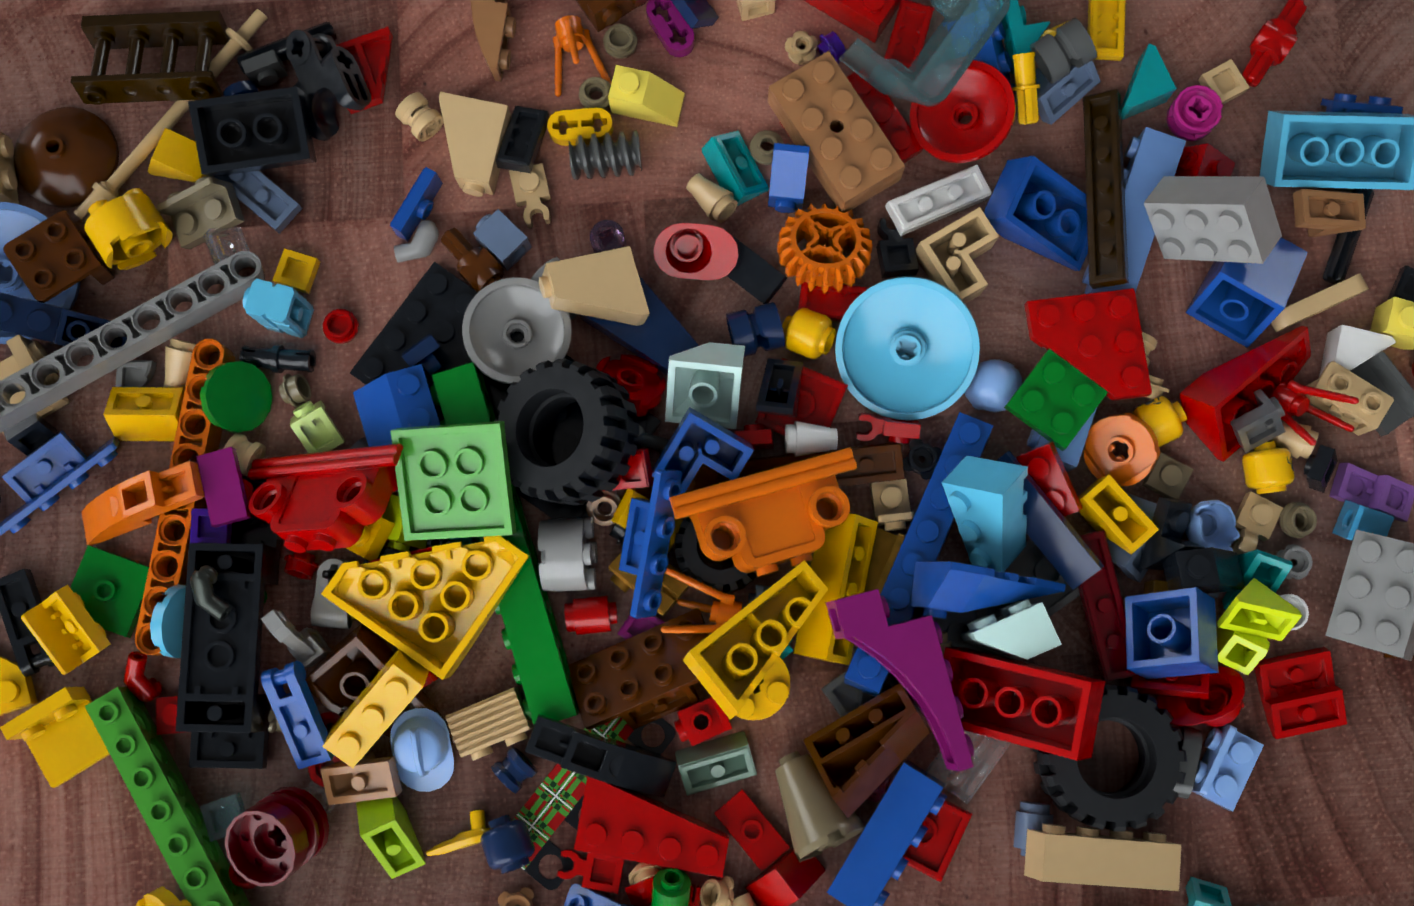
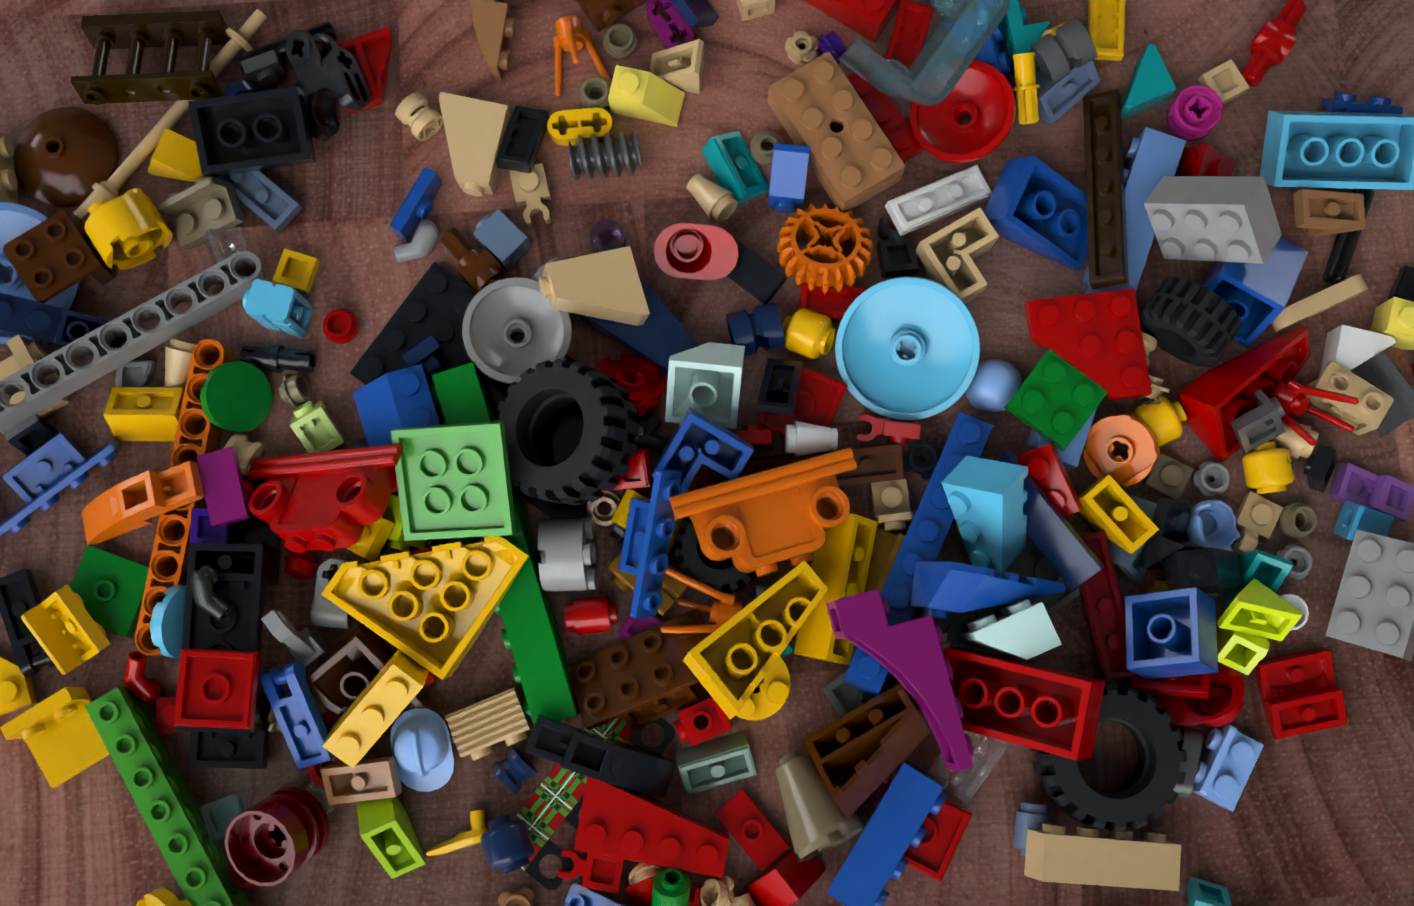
none -> red plate [173,648,261,729]
none -> tan slope [649,39,704,94]
none -> black tyre [1139,277,1242,367]
none -> light grey plate [1193,461,1230,497]

